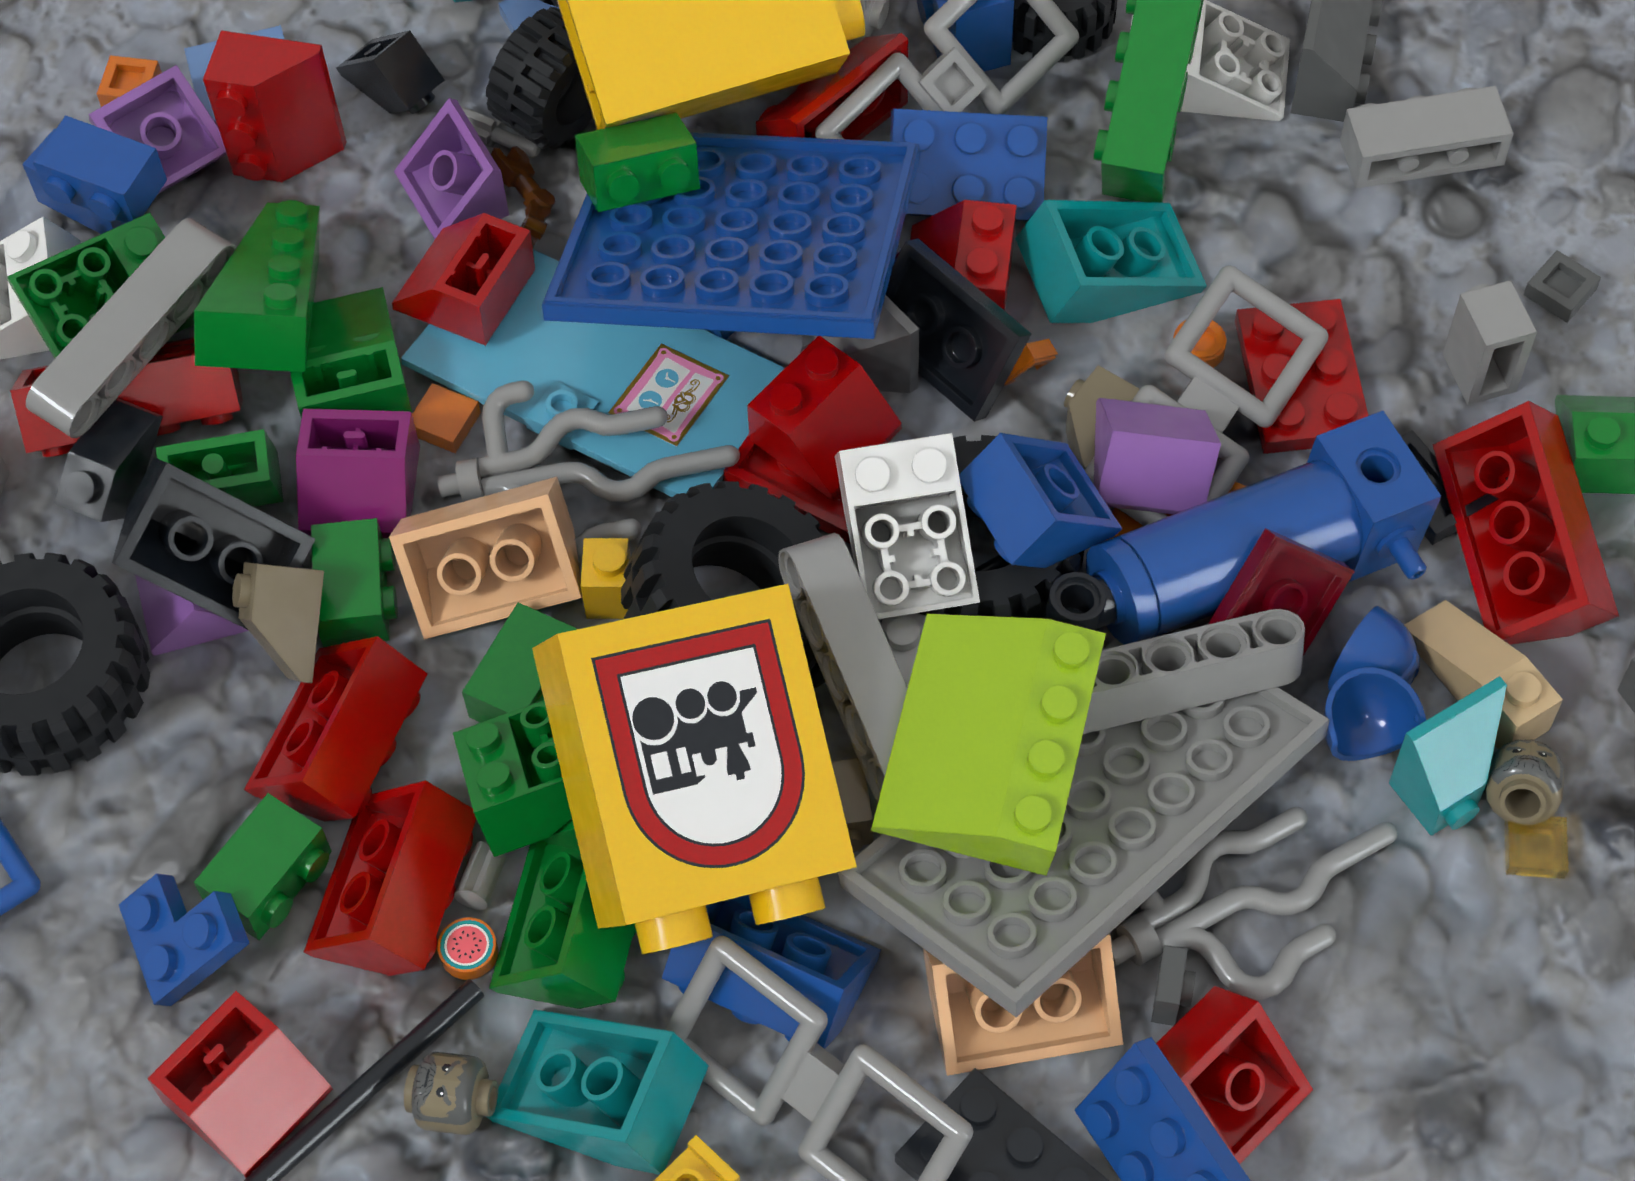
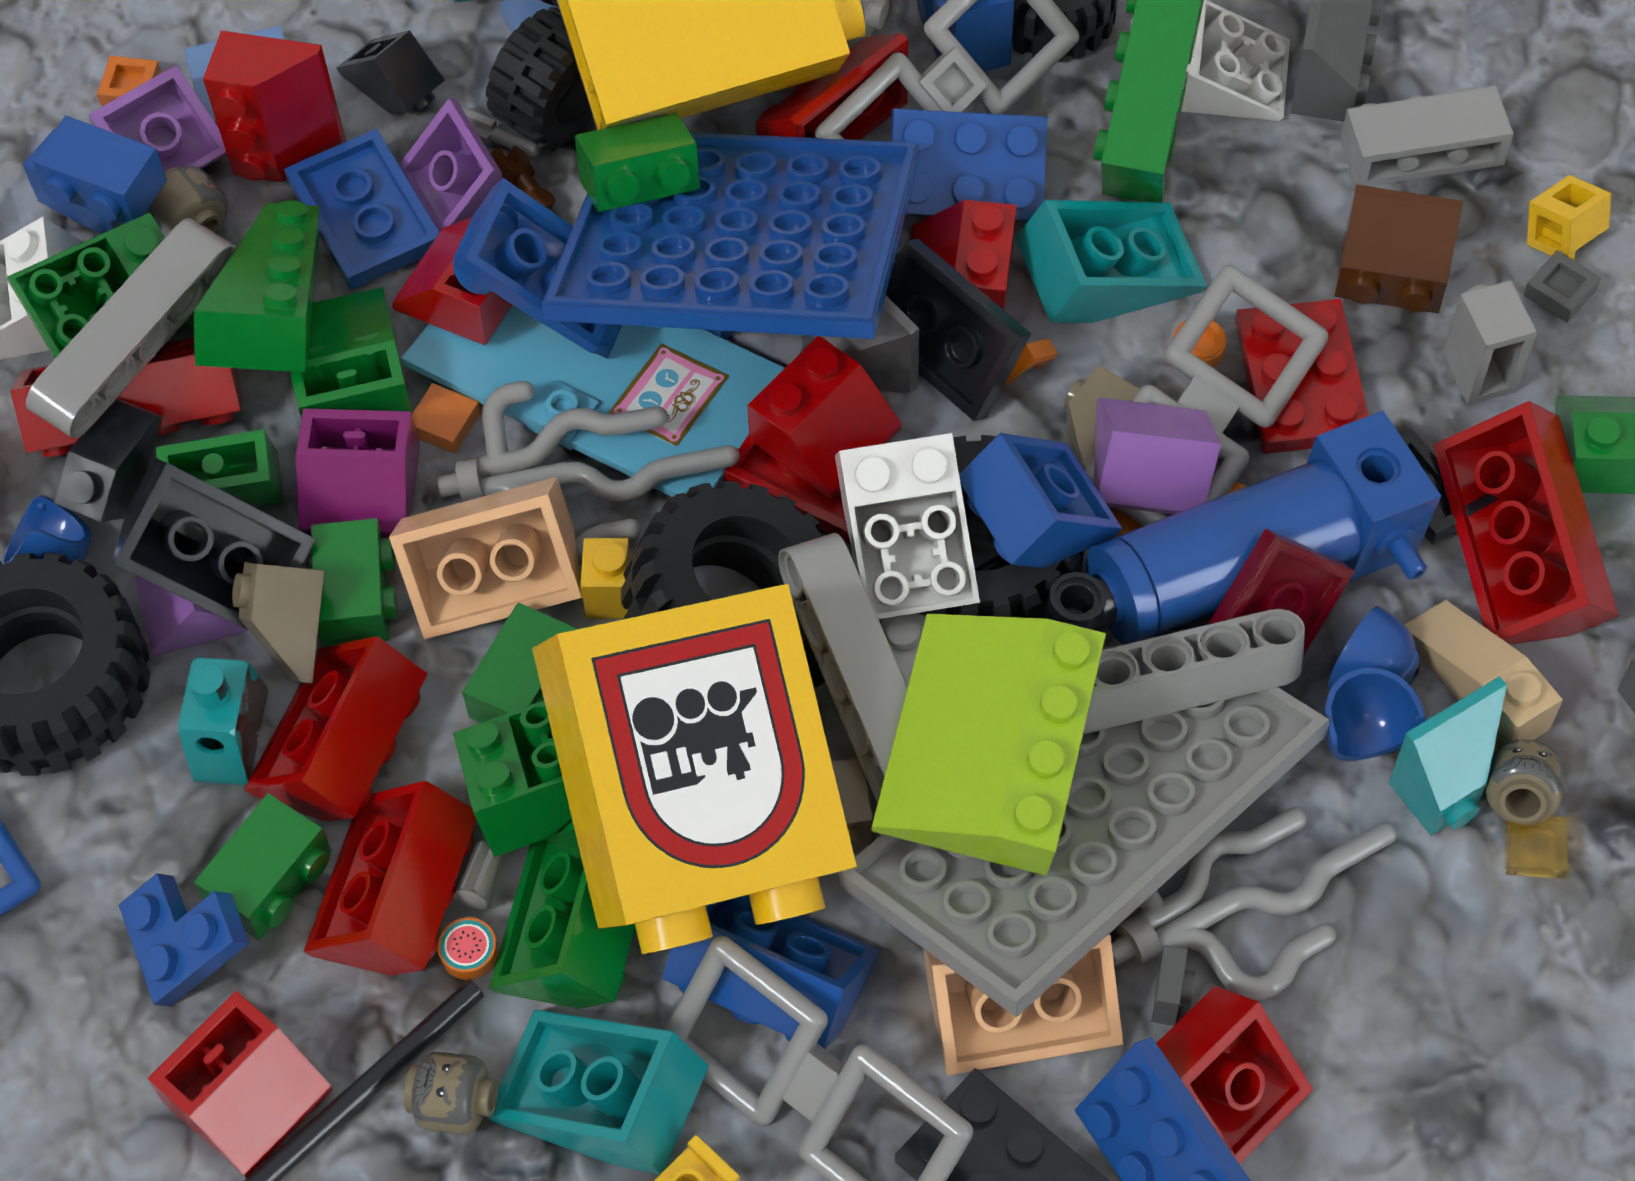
none -> blue helmet [2,495,92,565]
none -> dark tan head [151,166,228,234]
none -> teal torso [178,657,268,785]
none -> blue plate [284,128,440,290]
none -> blue slope [453,178,622,359]
none -> reddish brown slope [1334,184,1463,314]
none -> yellow brick [1527,175,1612,260]

